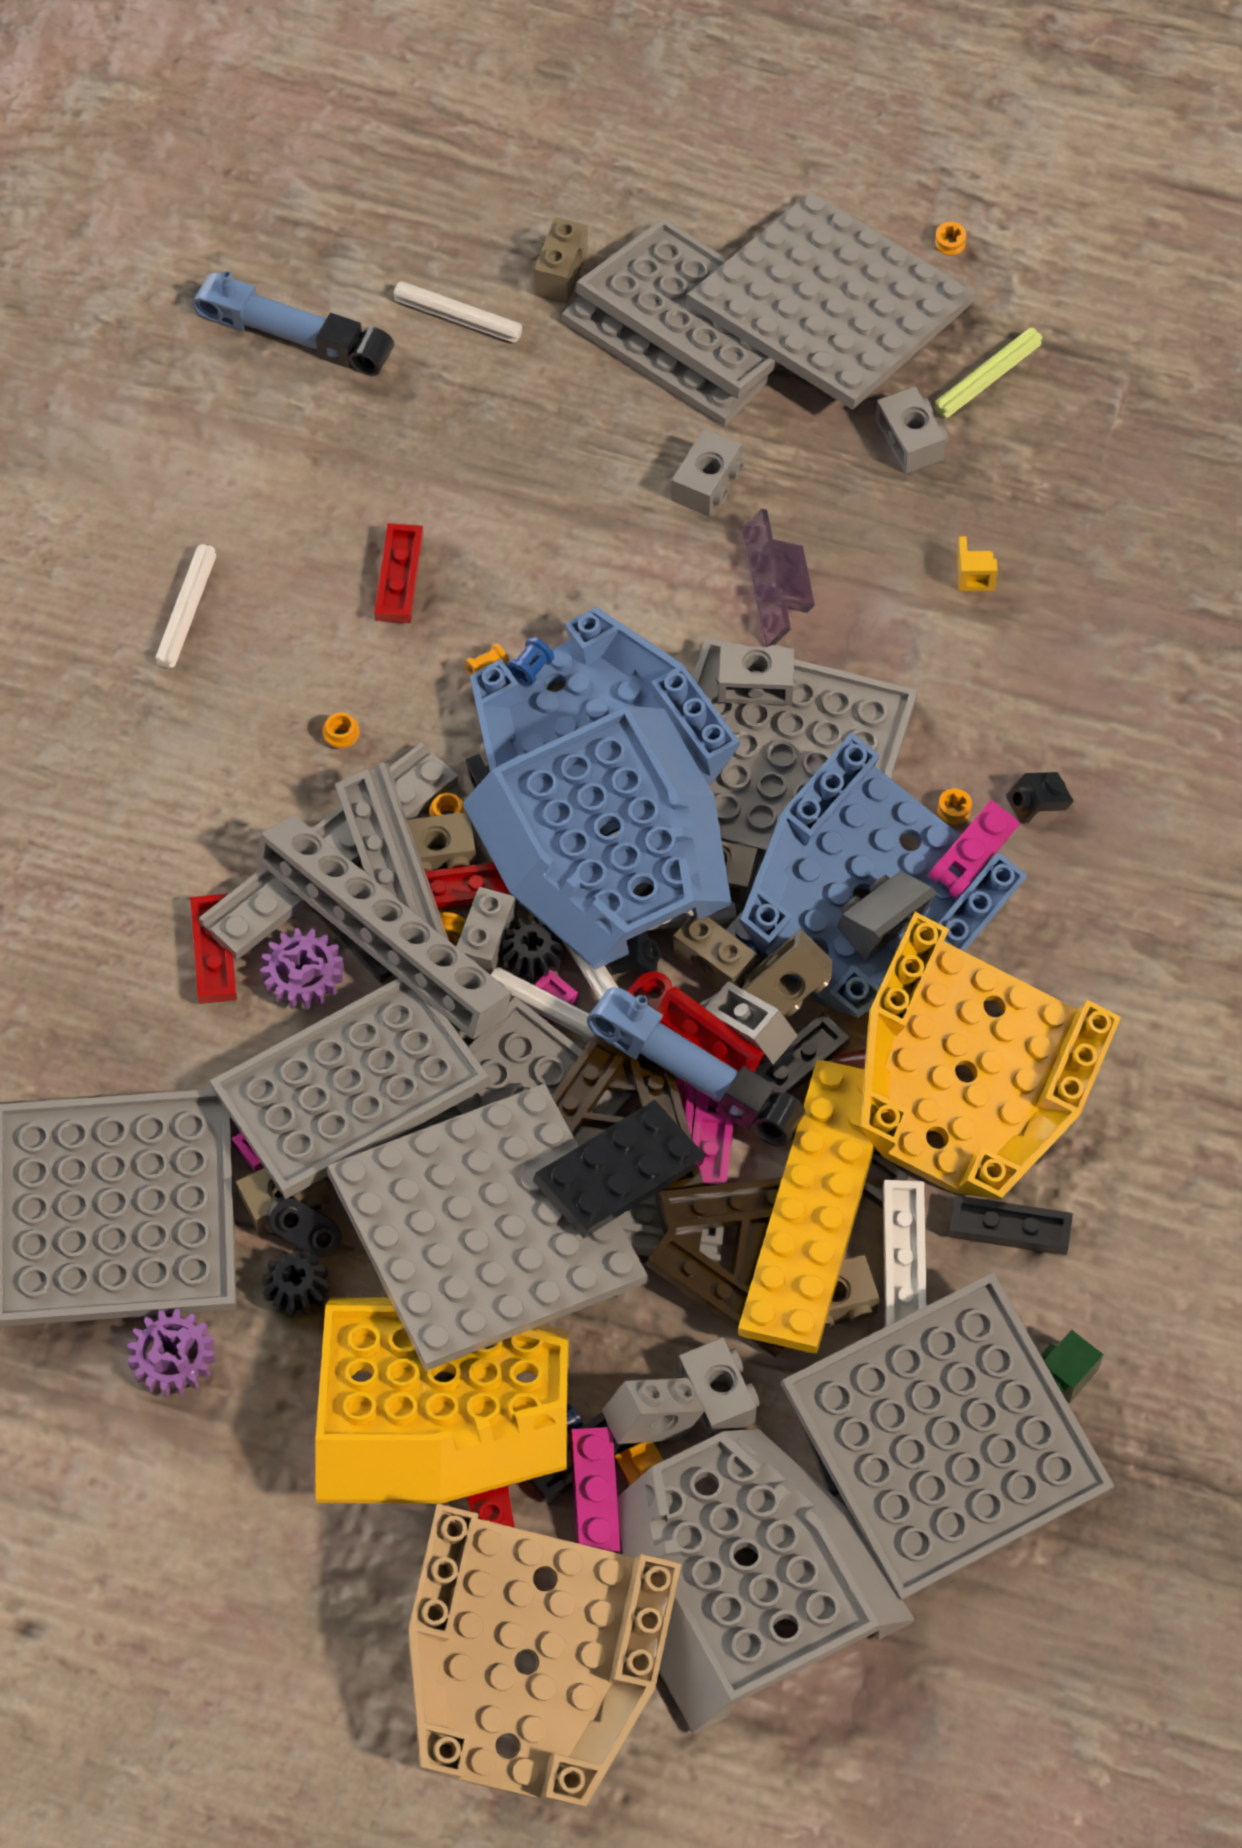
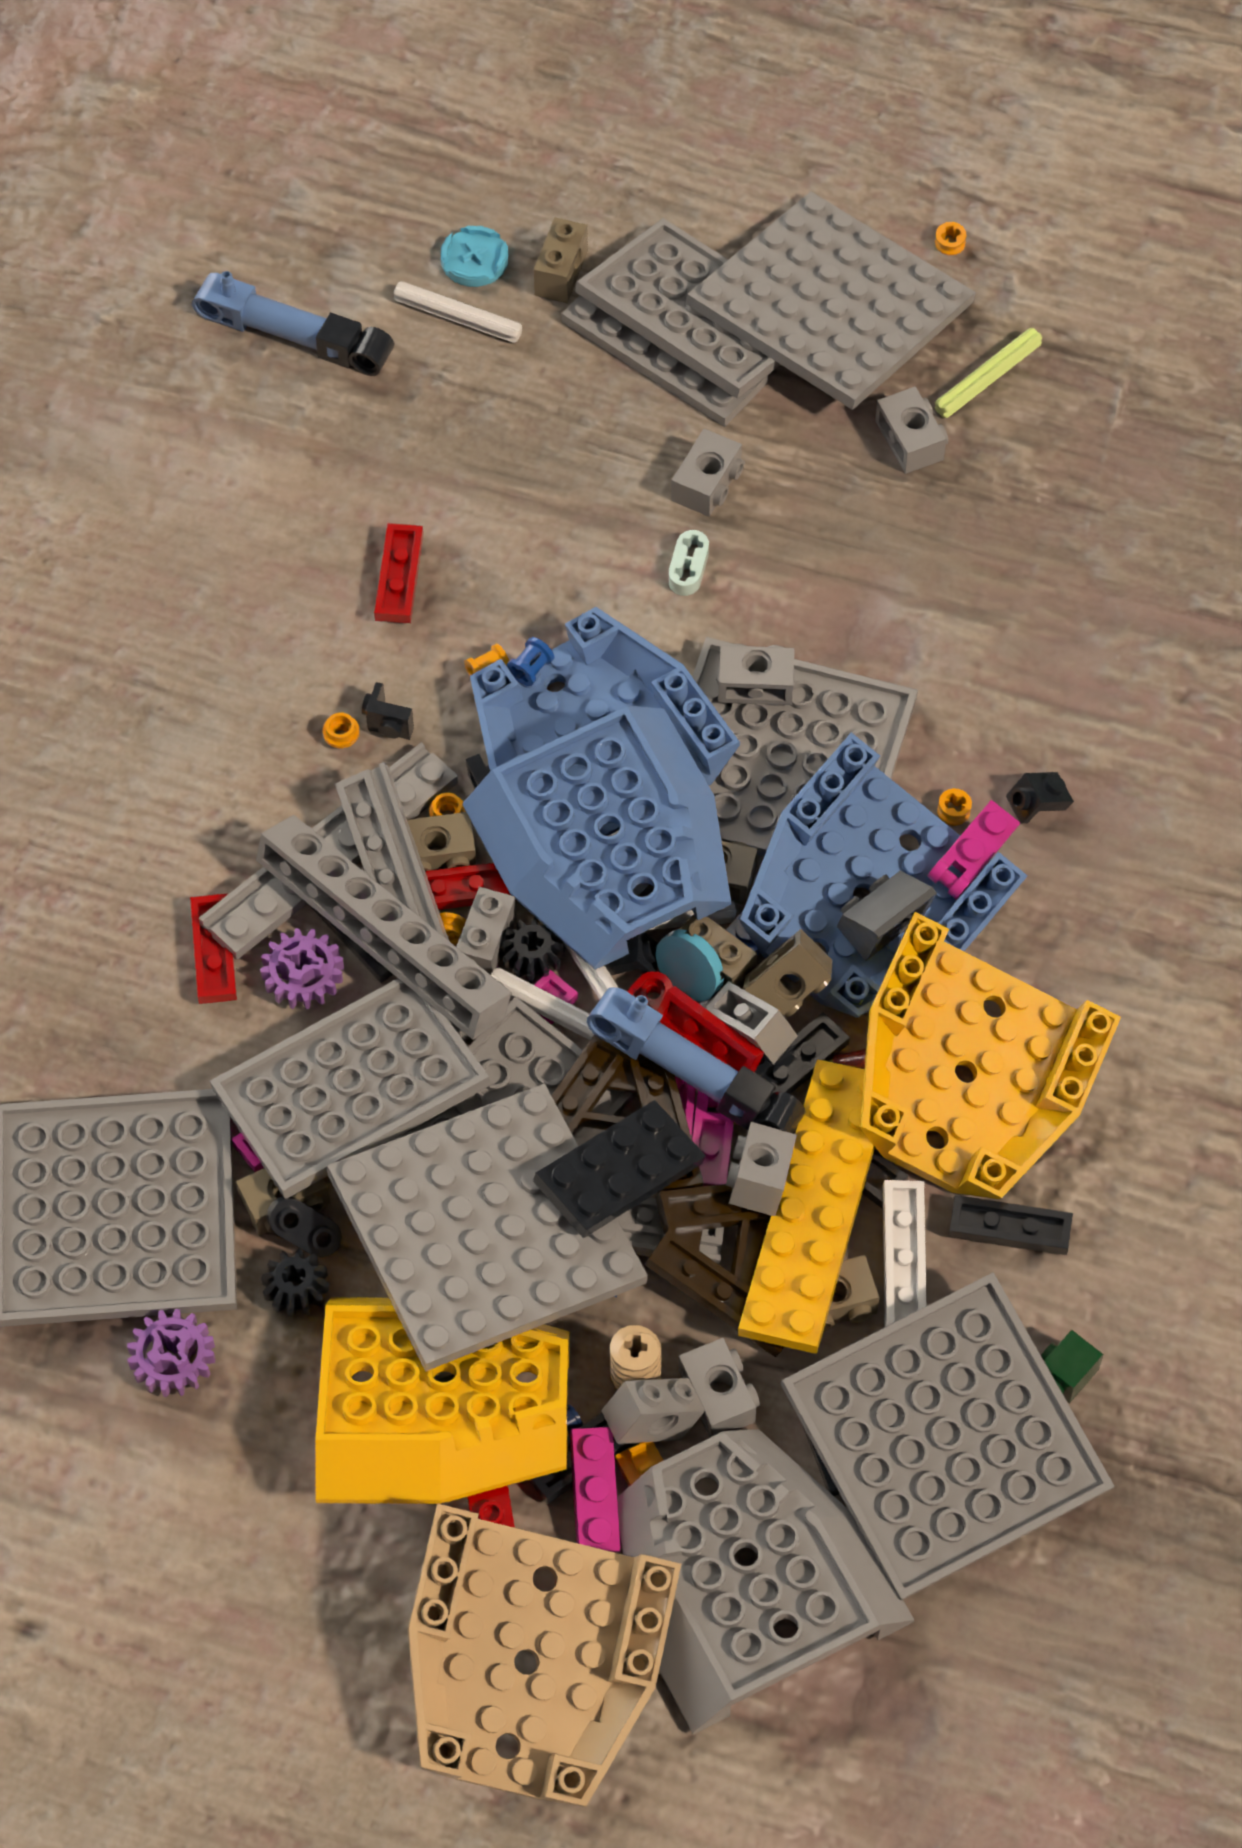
white axle [156,544,216,669] -> none
bracket [742,508,815,647] -> none
yellow panel [957,536,998,591] -> none
none -> black bracket [362,682,414,740]
none -> medium azure tile [441,226,508,287]
none -> tan piece [610,1325,661,1389]
none -> medium azure tile [656,929,724,1002]
none -> light aqua beam [669,530,709,596]
none -> light grey brick [726,1122,797,1216]

